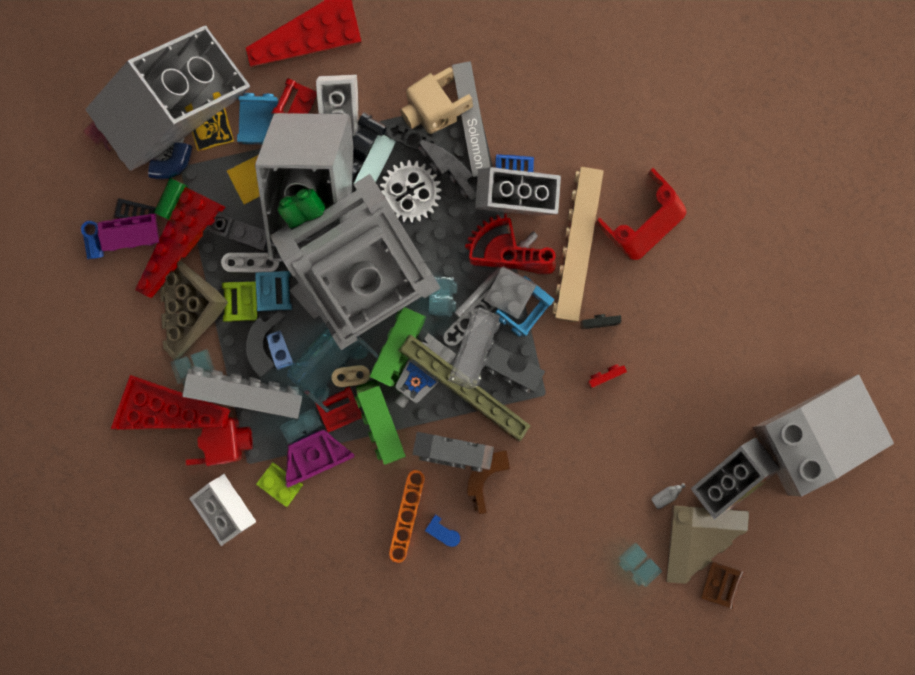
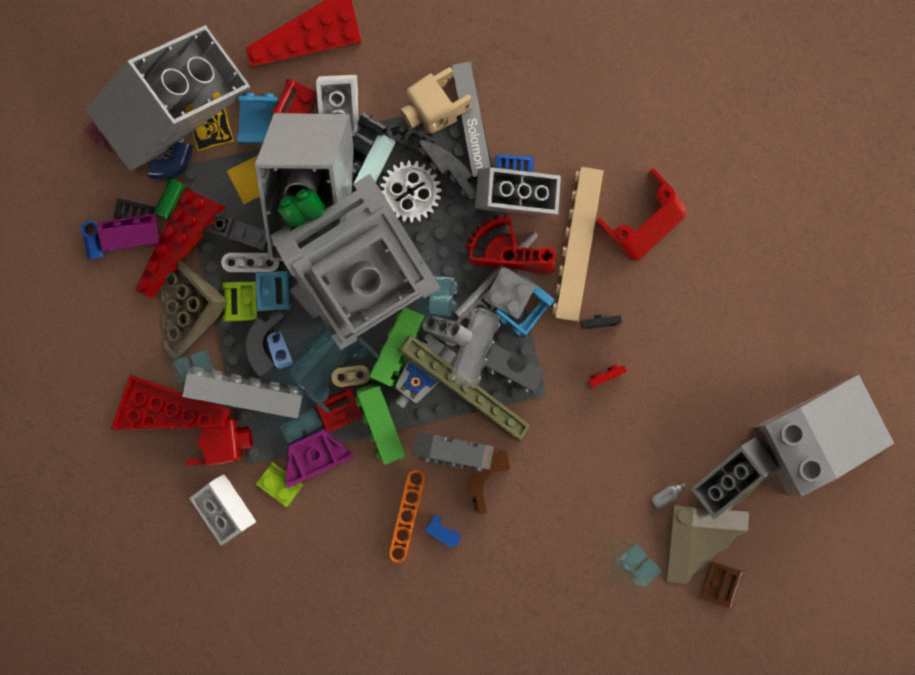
none -> light grey beam [423,316,472,346]

